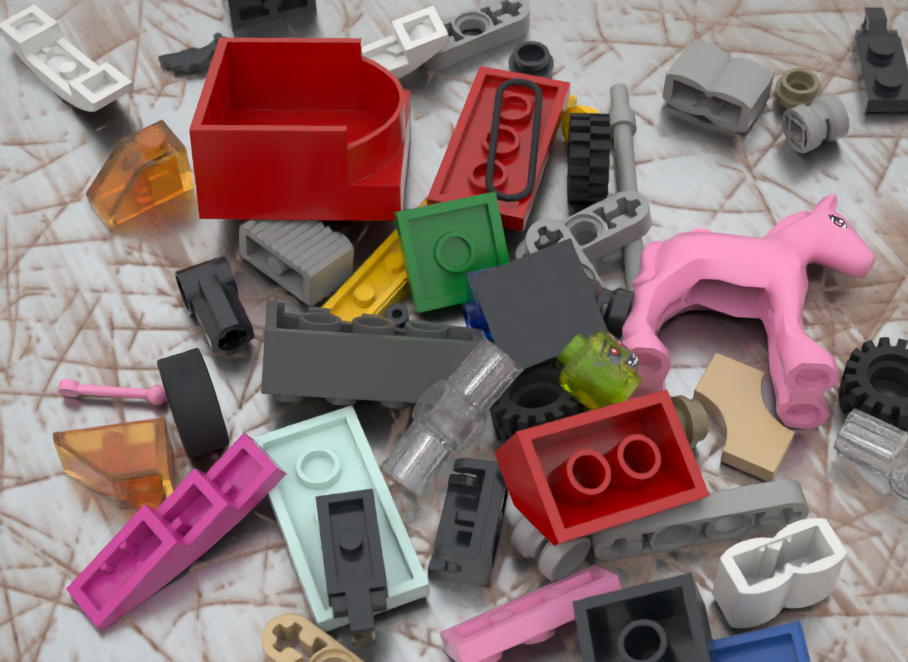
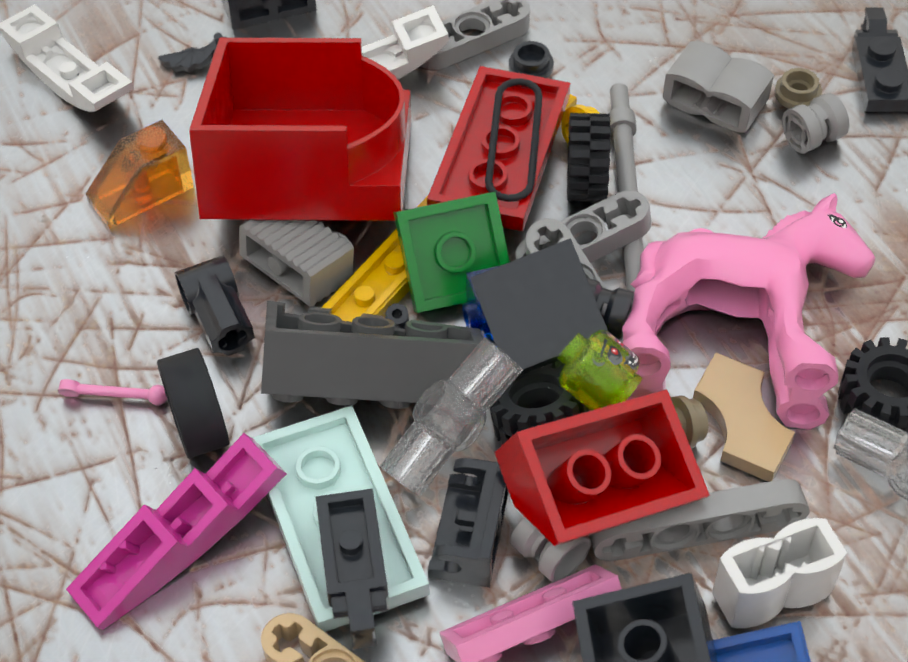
clear orange slope [53,417,176,510] -> none

